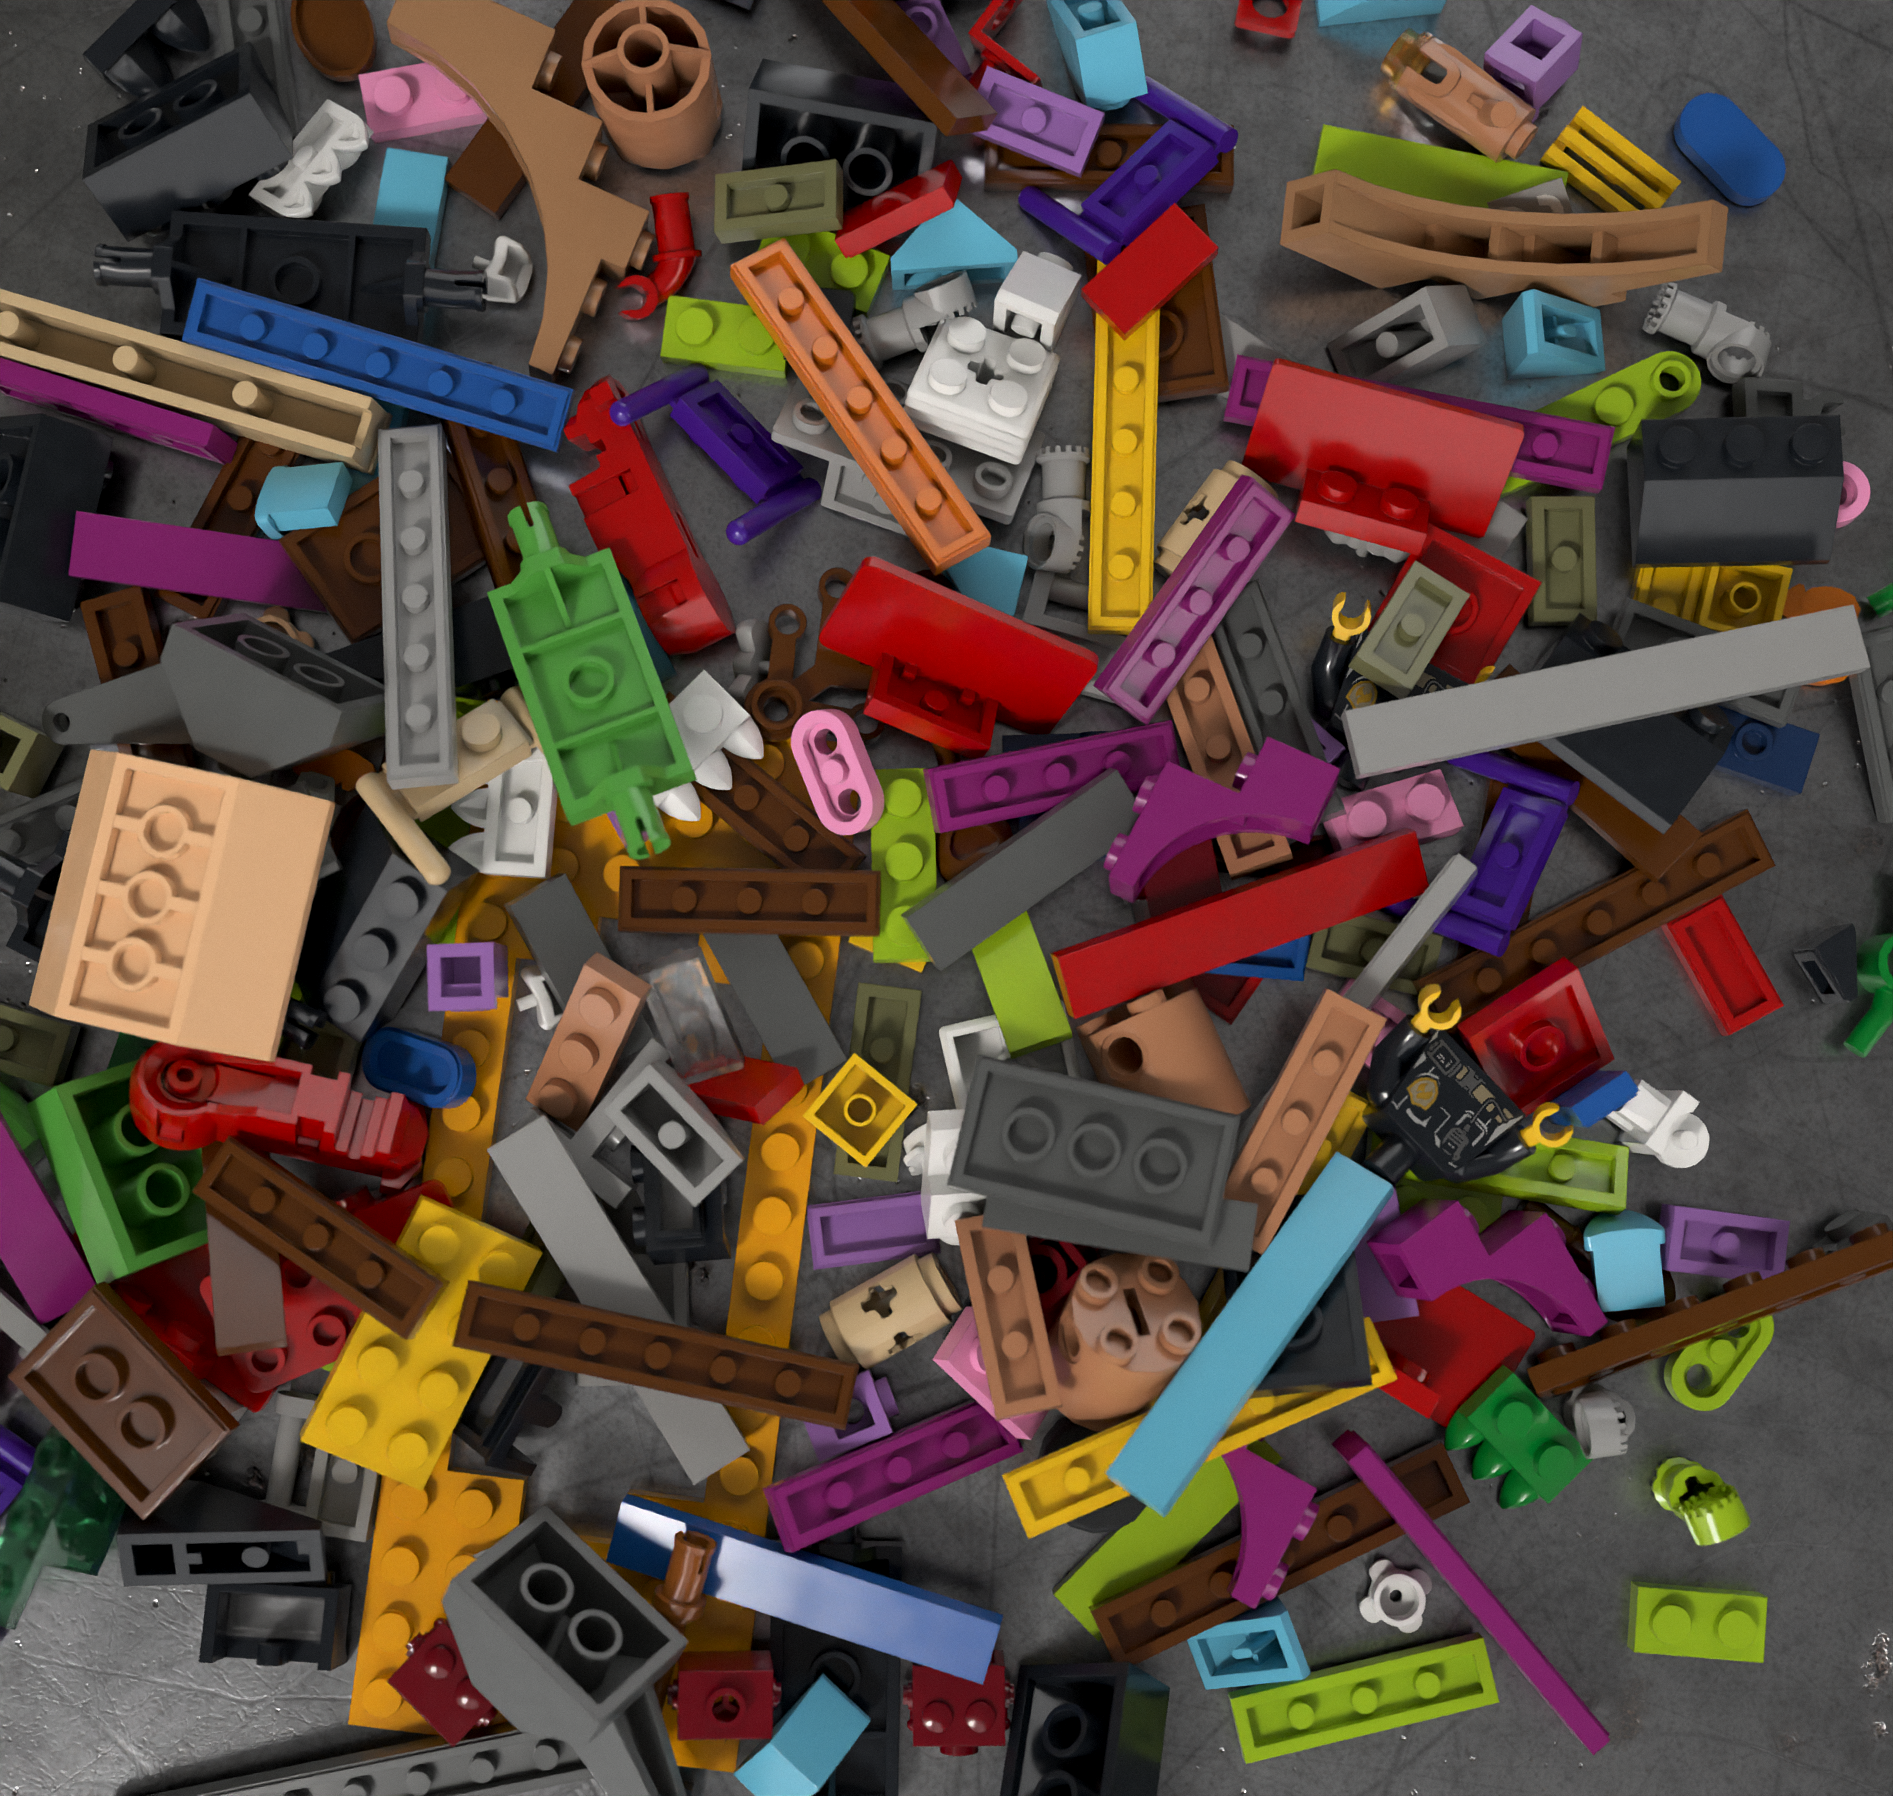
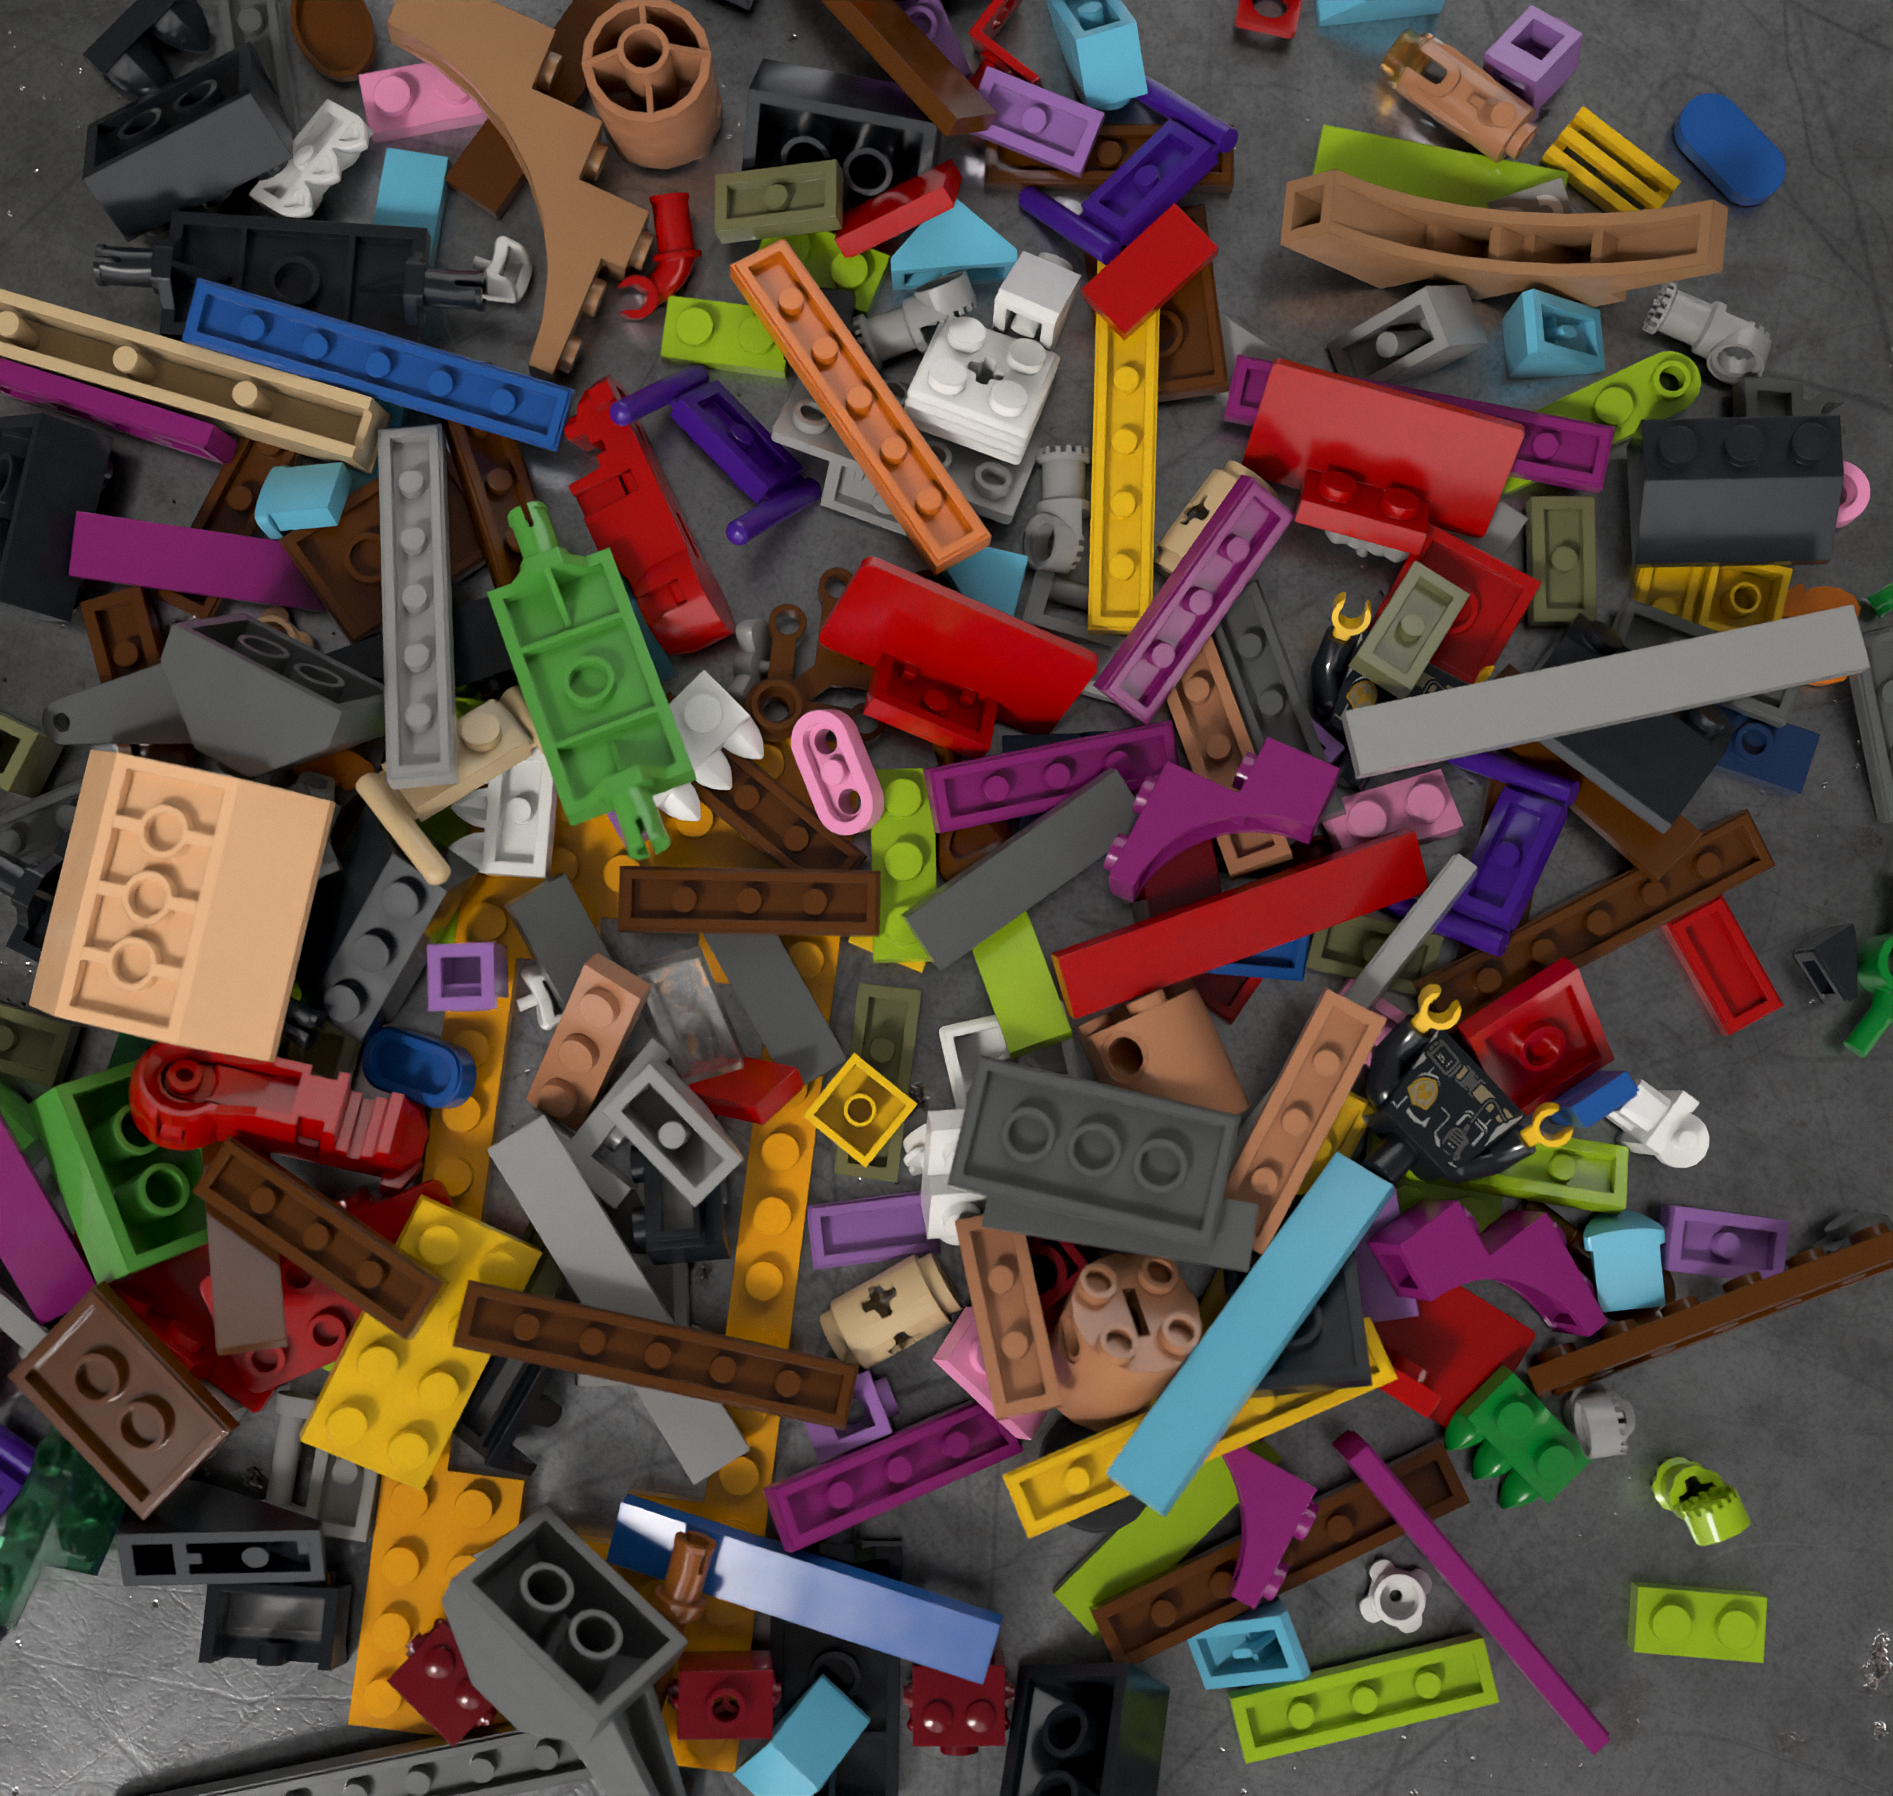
lime plate [1664,1293,1774,1411] -> none

